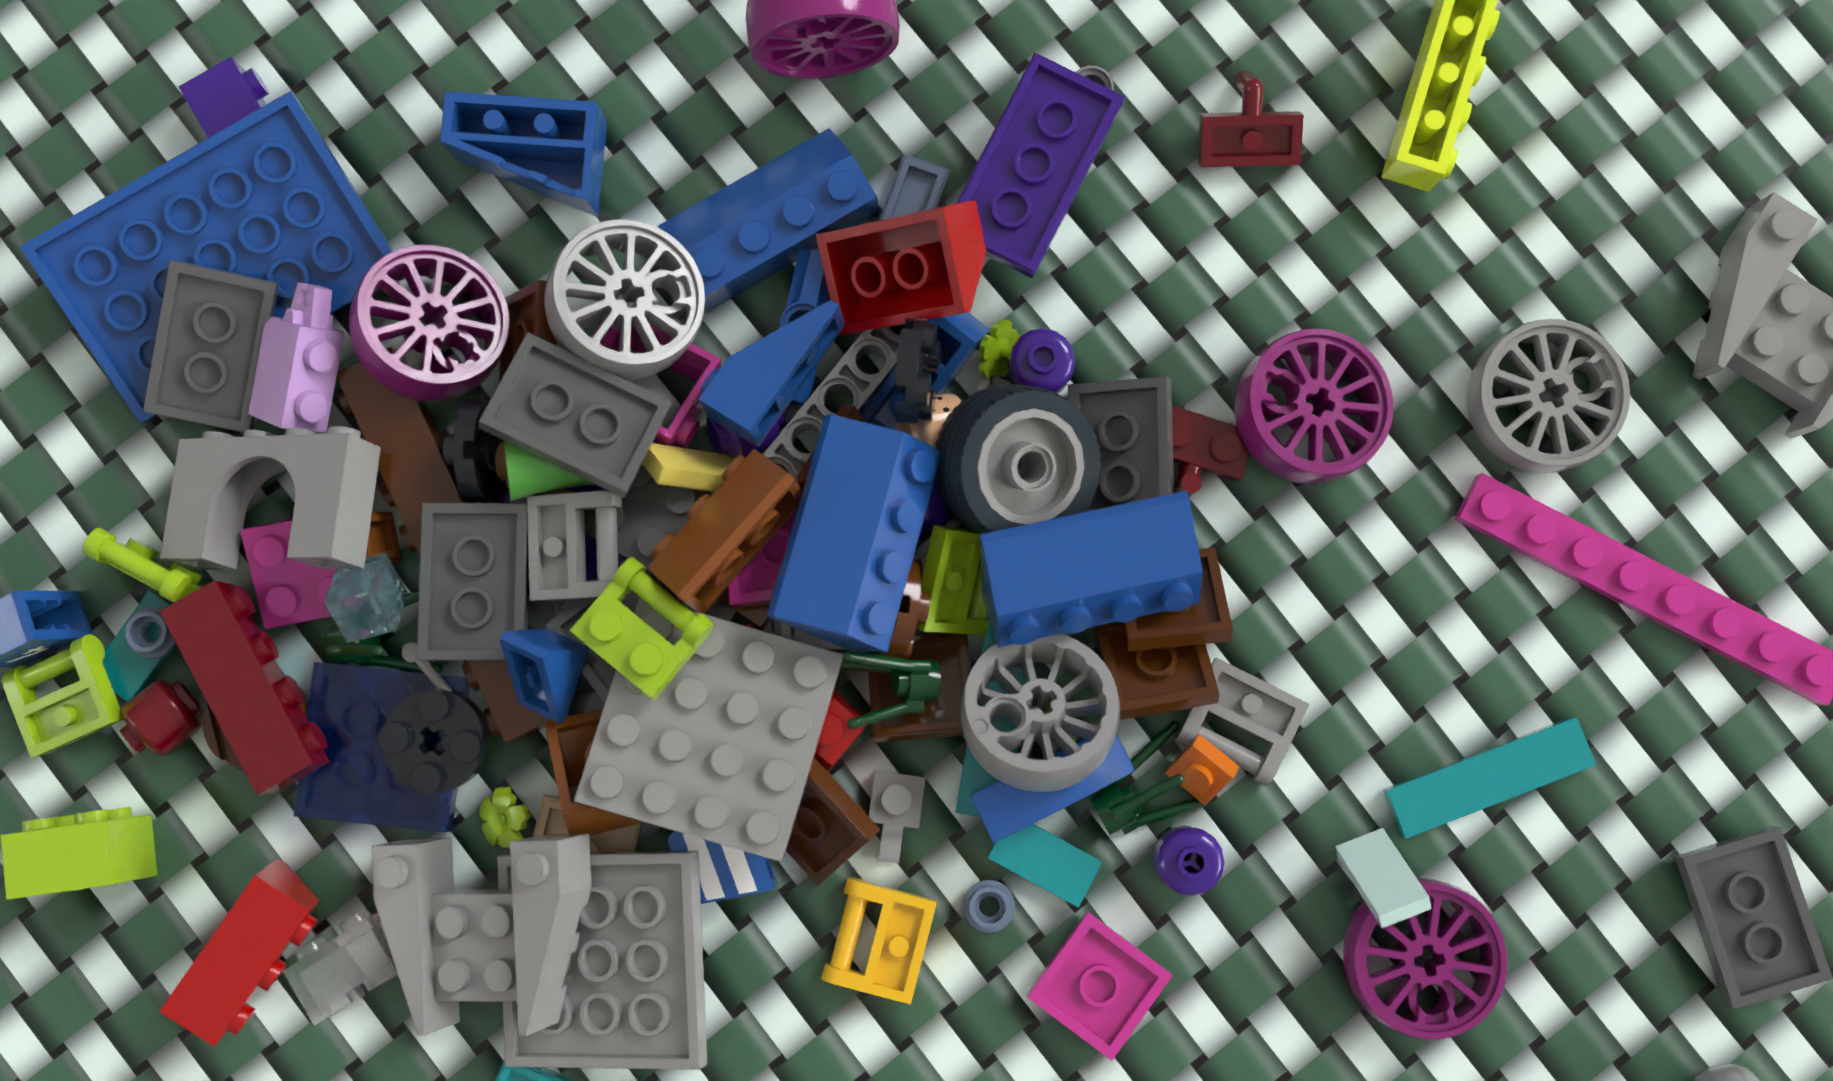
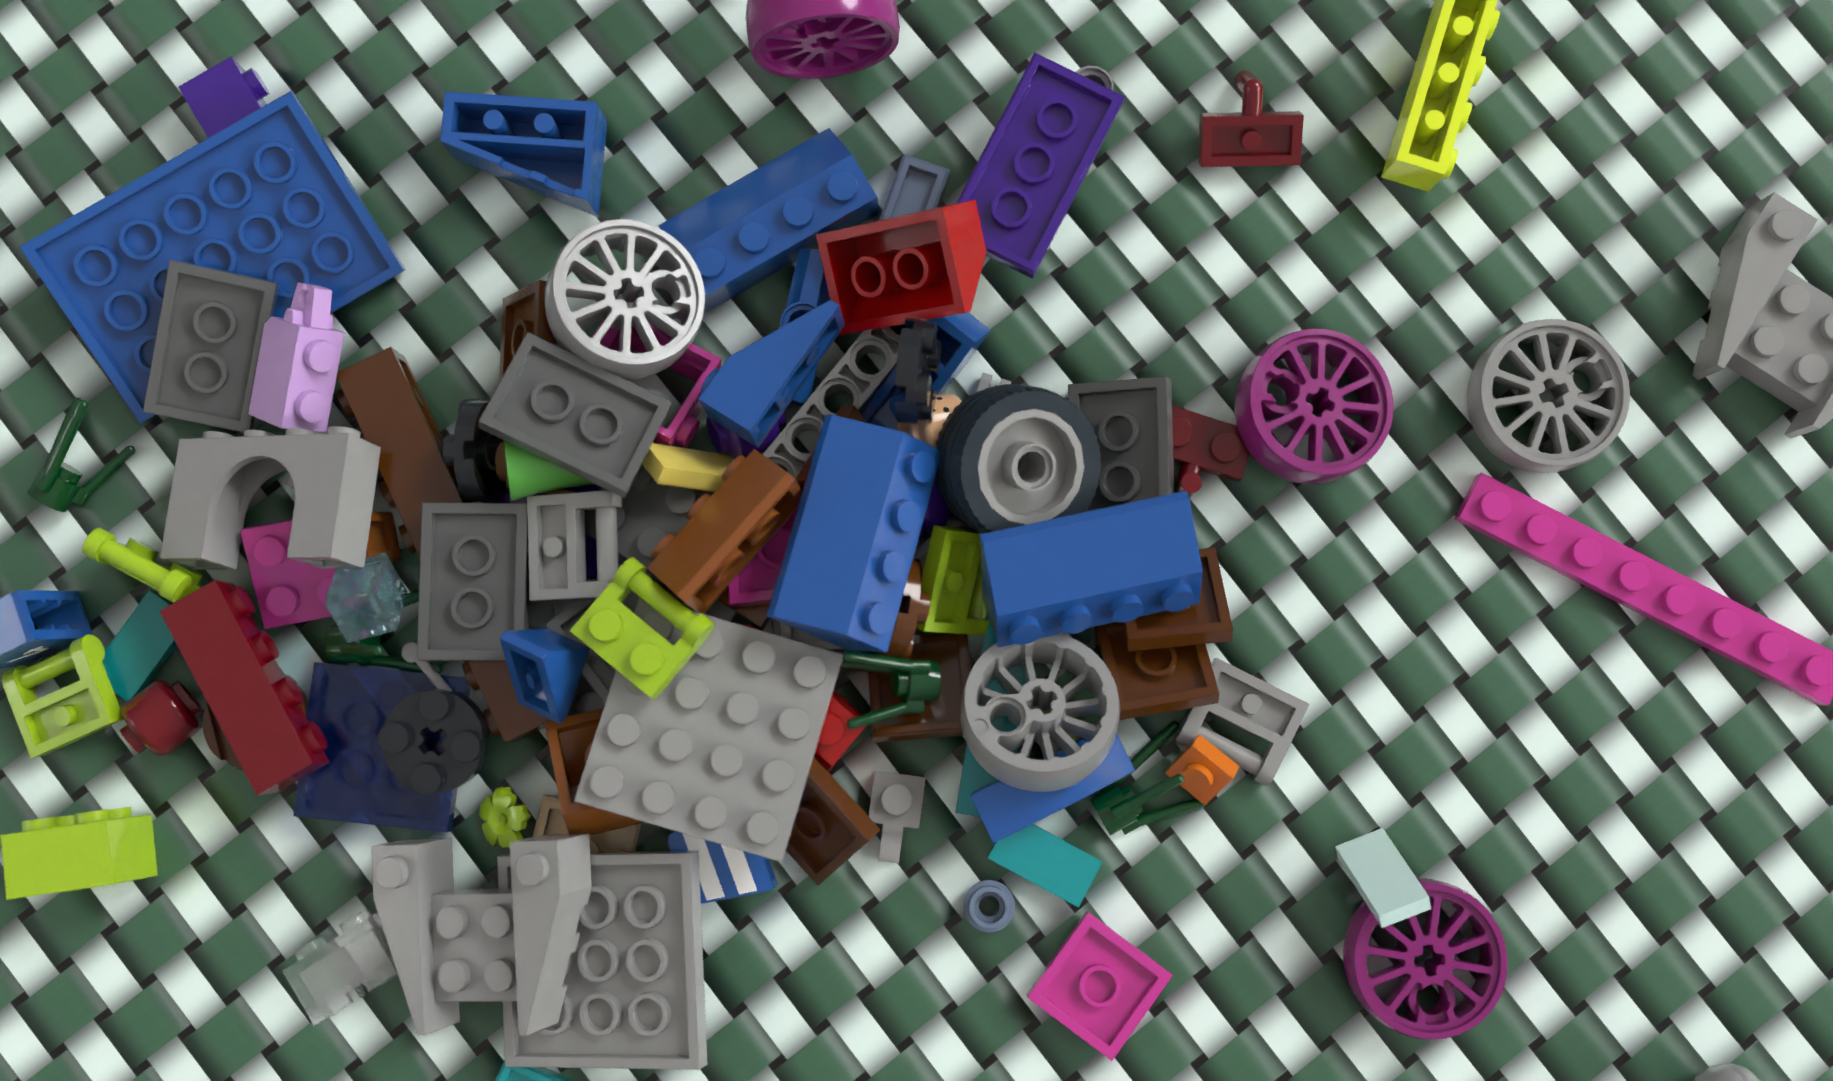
sand blue plate [125,607,176,658] -> none
red slope [159,858,320,1047] -> none
piece [349,245,509,401] -> none
yellow plate [821,877,937,1005] -> none
lime plant [978,319,1021,379] -> none
dark purple head [1008,328,1075,394] -> none
dark purple head [1152,825,1225,896] -> none
teal tile [1383,717,1596,839] -> none
dark grey plate [1674,826,1833,1010] -> none
none -> dark green plant [27,397,136,512]

